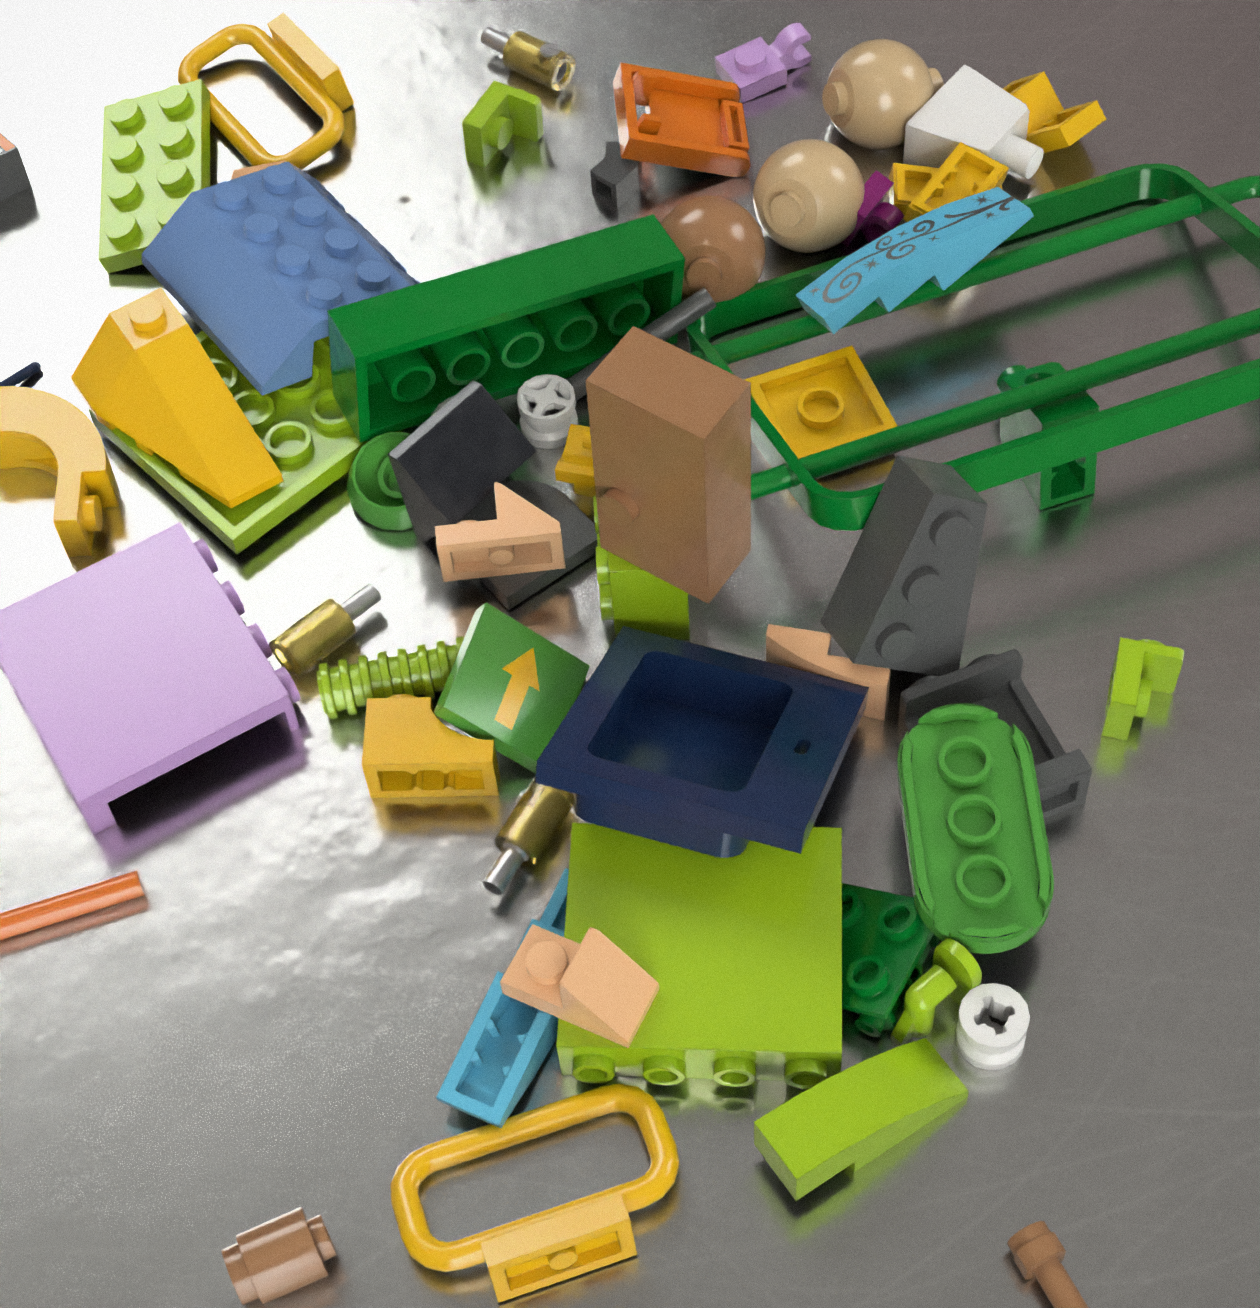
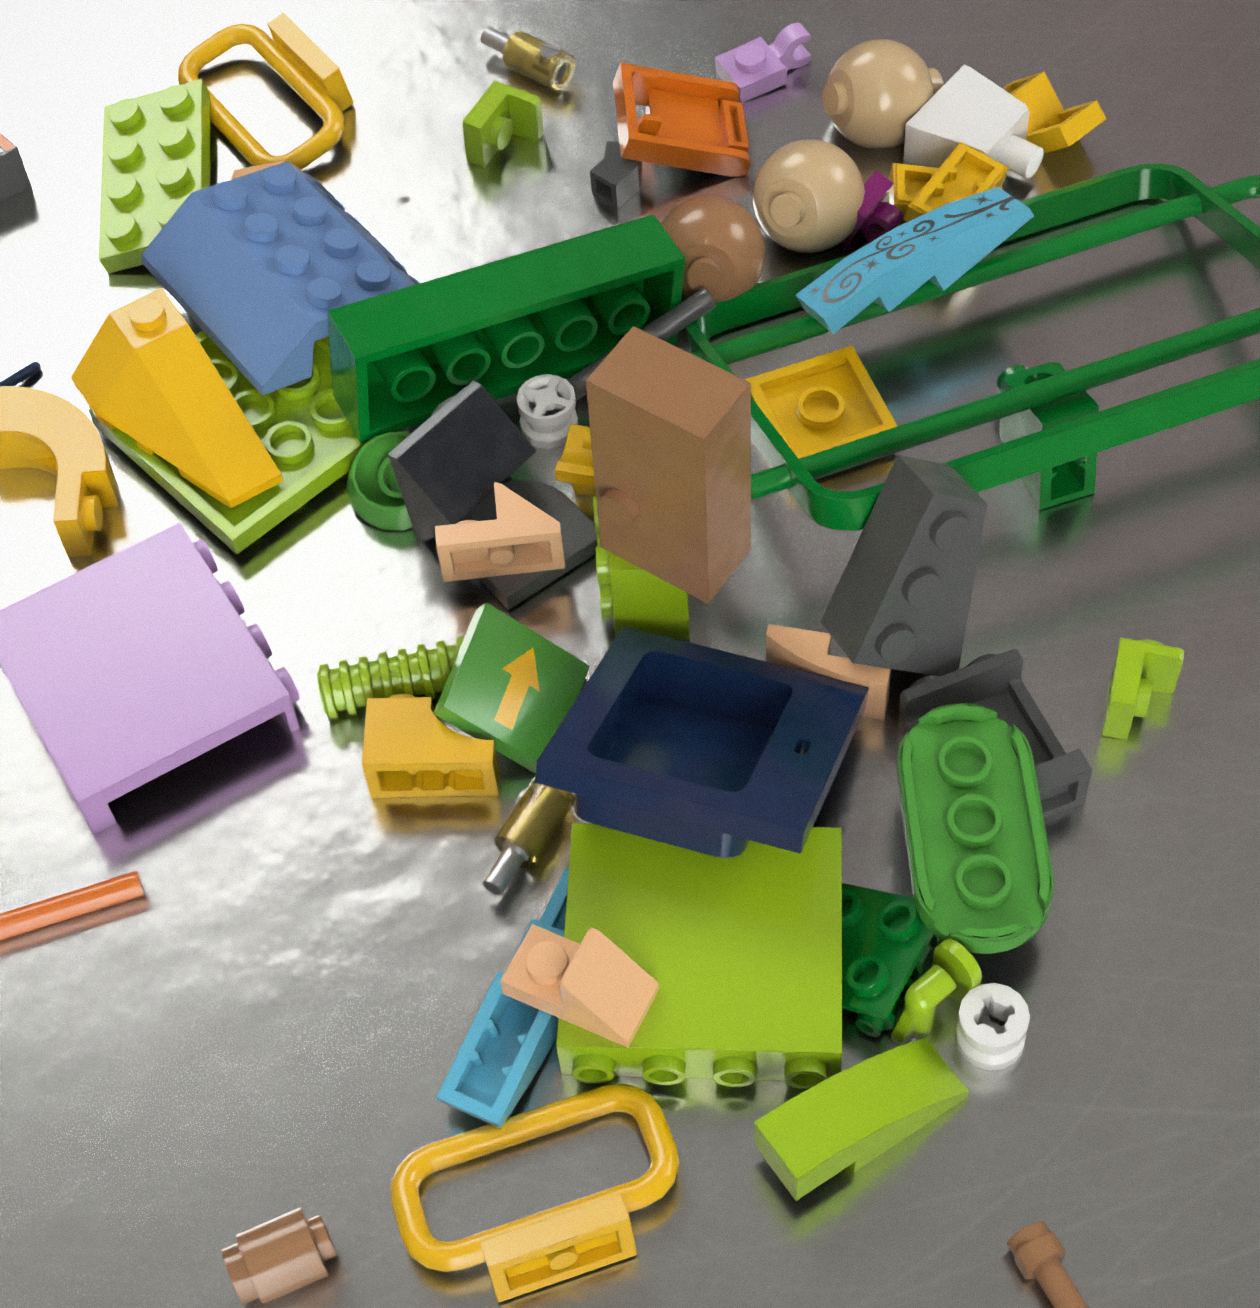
clear yellow piece [269,583,382,679] -> none

